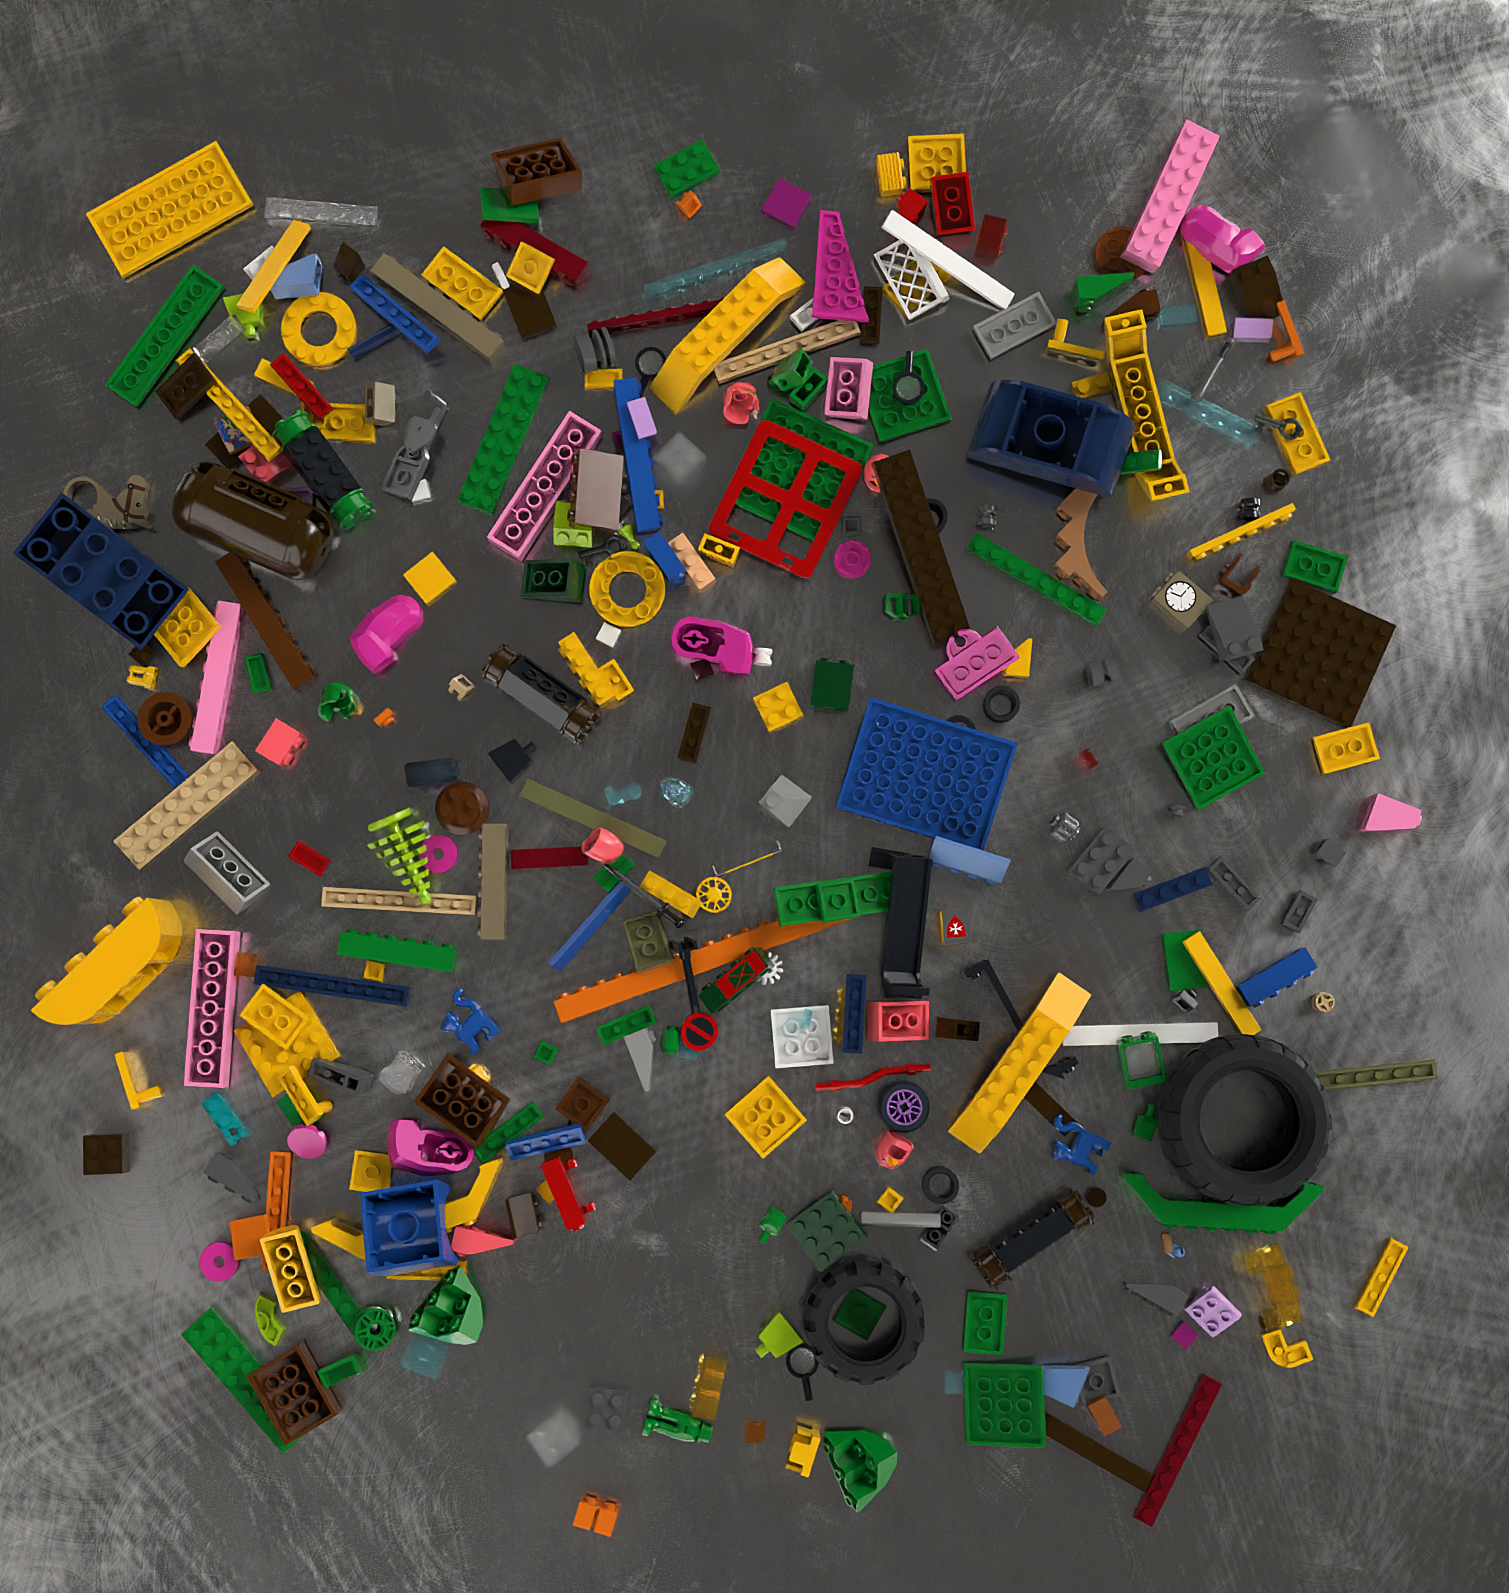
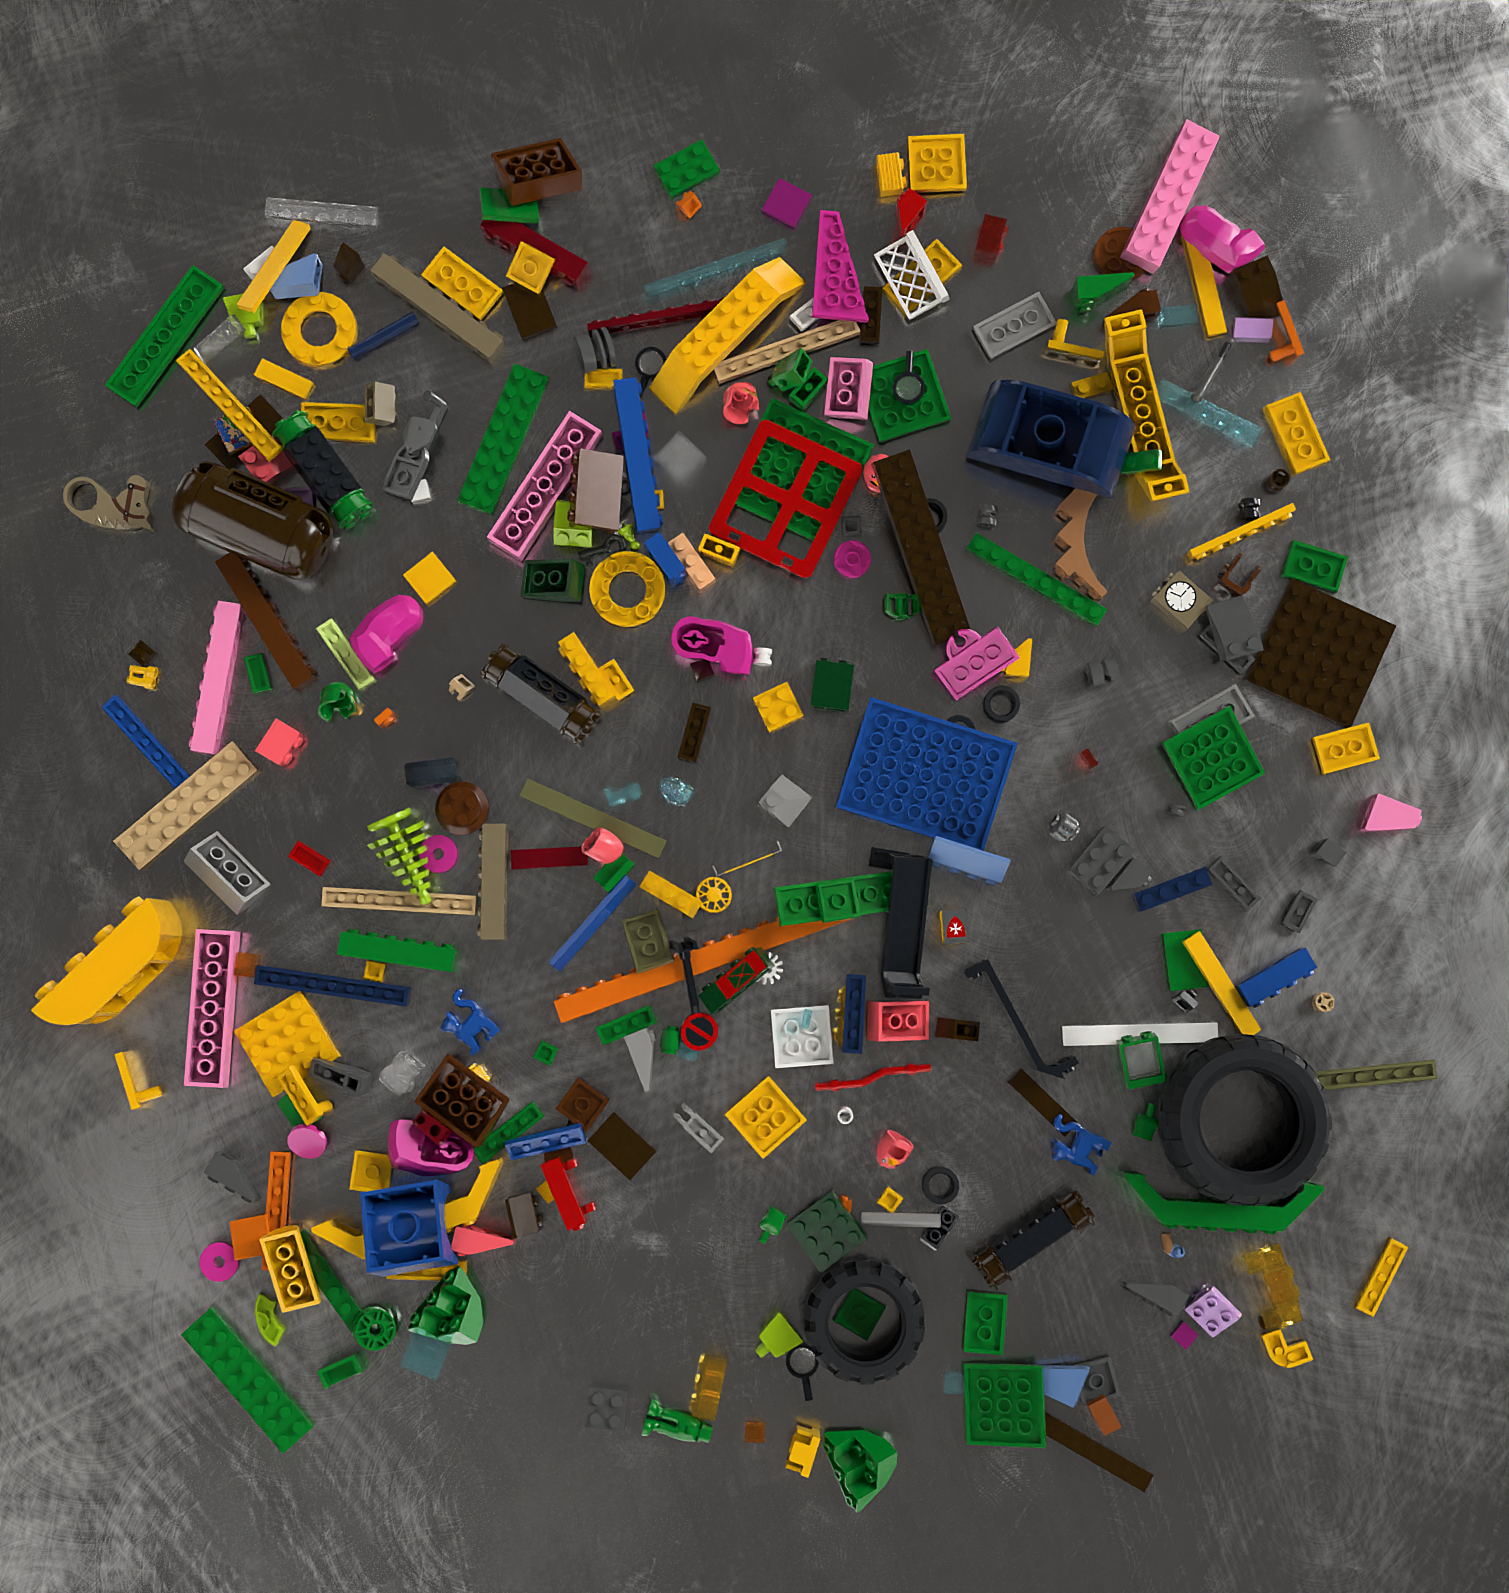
dark blue brick [13,493,190,650] -> none
dark brown brick [83,1132,130,1175] -> none
yellow plate [86,141,254,279] -> none
reddish brown piece [138,692,192,745] -> none
yellow plate [154,587,222,668] -> none
dark brown tile [155,353,217,420] -> none
teal plate [201,1091,249,1147] -> none
yellow plate [239,984,310,1050] -> none
reddish brown slope [247,1341,342,1446] -> none
red tile [270,353,334,421] -> none
blue plate [349,274,440,354] -> none
black torso [488,739,537,784] -> none
white tile [492,262,510,289] -> none
clear brick [525,1407,582,1469] -> none
orange piece [573,1496,619,1537] -> none
white tile [596,622,622,648] -> none
black sword [604,863,684,929] -> none
lavender tile [626,397,657,440] -> none
wheel [878,1081,930,1133] -> none
white tile [881,210,1014,310] -> none
red brick [929,171,975,237] -> none
yellow slope [948,972,1091,1154] -> none
dark brown tile [1086,1187,1107,1207] -> none
dark red plate [1133,1373,1222,1527] -> none
pearl dark grey piece [1254,413,1303,440] -> none
none -> yellowish green tile [316,618,375,691]
none -> dark red leg [412,1109,453,1145]
none -> light grey hinge [672,1103,724,1153]

